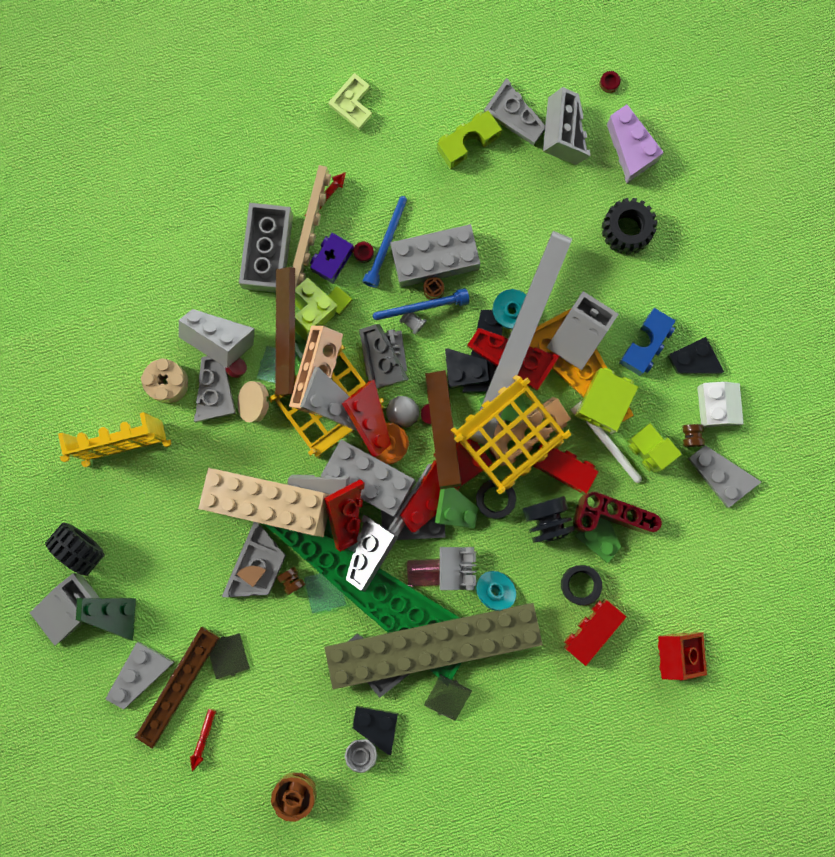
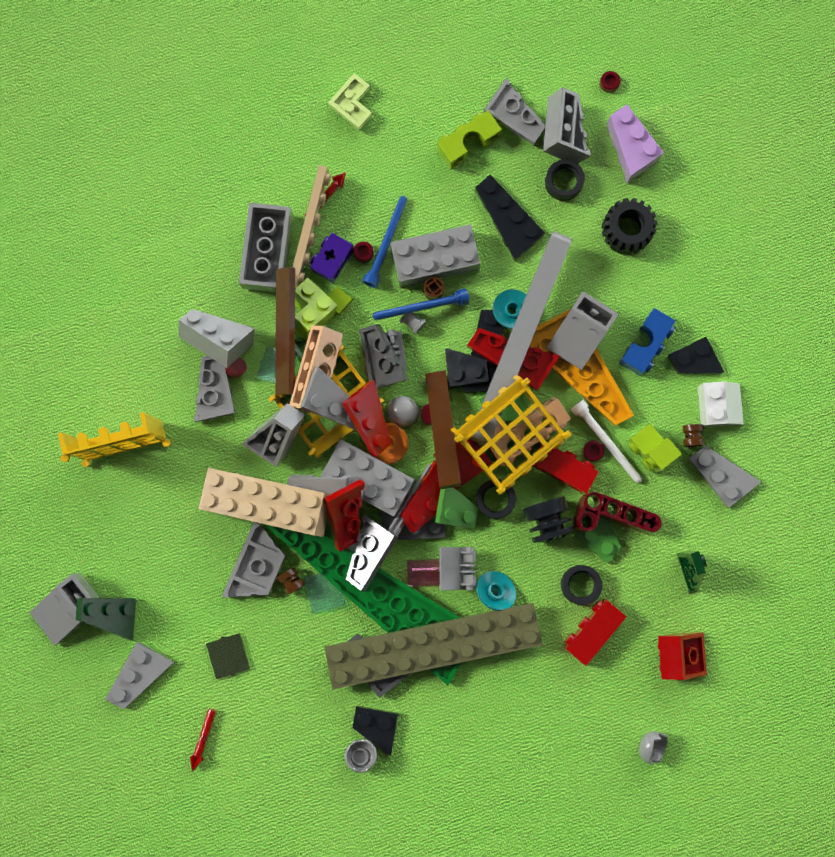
black tyre [45,522,105,576] -> none
reddish brown tile [135,626,220,749] -> none
tan brick [141,358,188,403] -> none
medium nougat tile [236,566,267,587] -> none
tan tile [237,381,269,423] -> none
dark orange brick [271,772,317,822] -> none
clear smoke piece [424,674,472,721] -> none
lime brick [575,368,638,434] -> none
none -> light grey wedge [242,403,305,467]
none -> black wing [475,174,545,262]
none -> black tyre [545,159,585,201]
none -> dark red tile [583,440,604,462]
none -> light grey hair [639,731,668,765]
none -> dark green wing [677,551,707,594]

